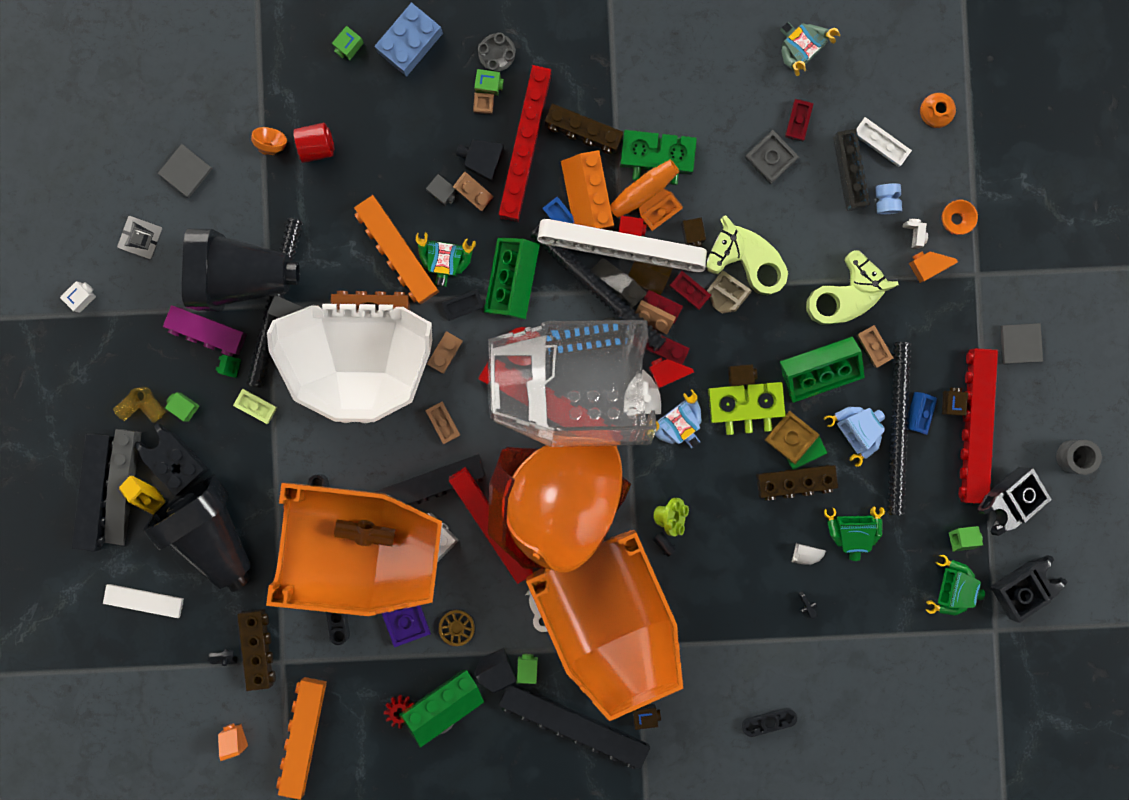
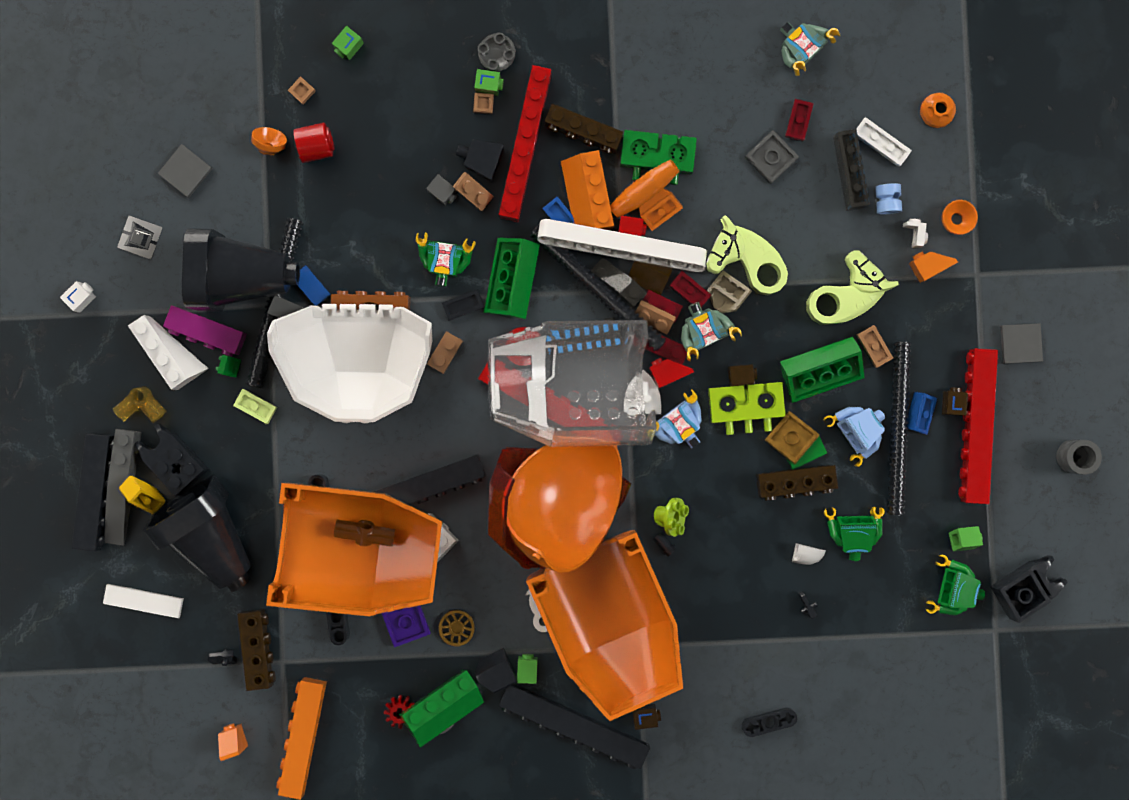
bright green brick [165,392,200,422] -> none
orange brick [354,195,439,304] -> none
medium blue brick [374,2,443,77] -> none
medium nougat plate [425,401,460,444] -> none
red piece [449,467,534,584] -> none
dark brown brick [681,217,706,247] -> none
black brick [977,467,1052,536] -> none
none -> white wedge [128,315,209,390]
none -> medium nougat plate [288,76,316,105]
none -> blue tile [298,265,331,306]
none -> torso [681,302,742,361]

